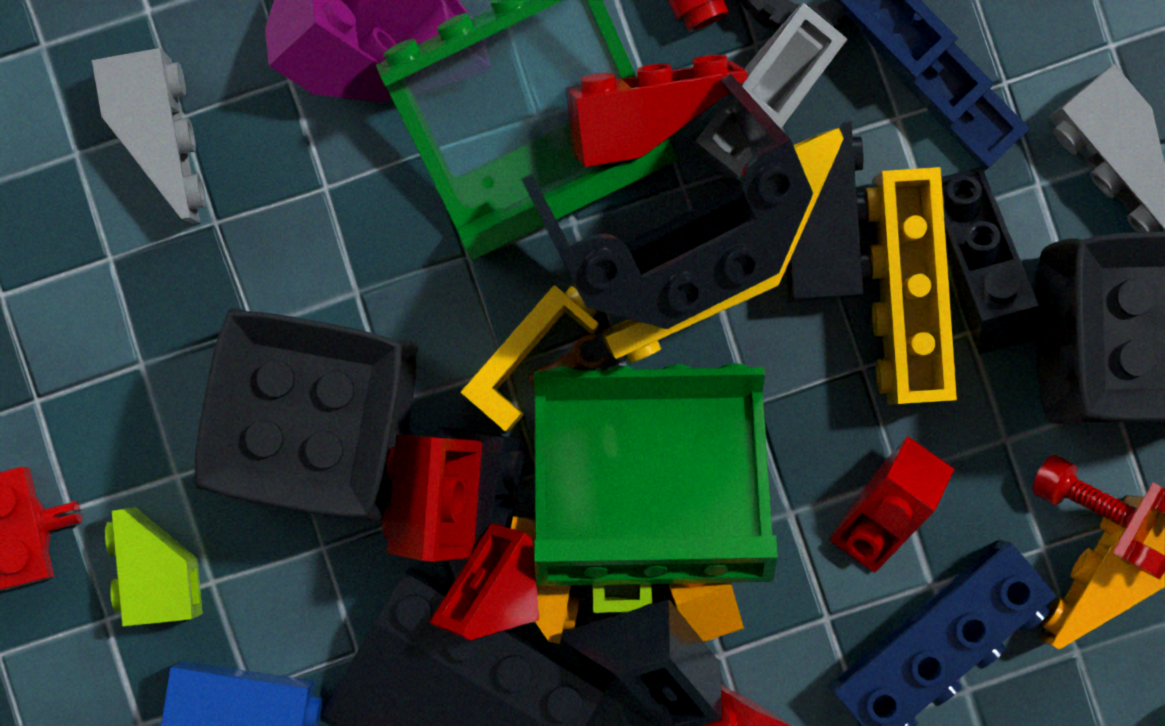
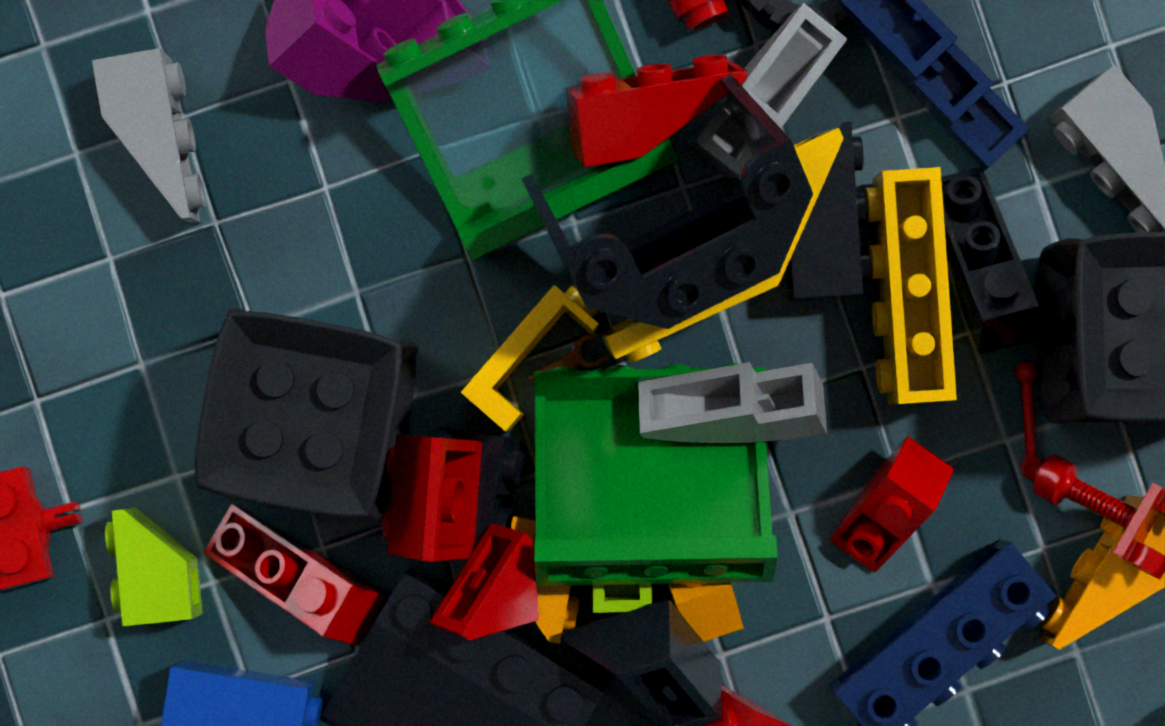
none -> red slope [203,504,387,646]
none -> light grey slope [638,362,827,443]
none -> red hinge [1015,361,1043,480]

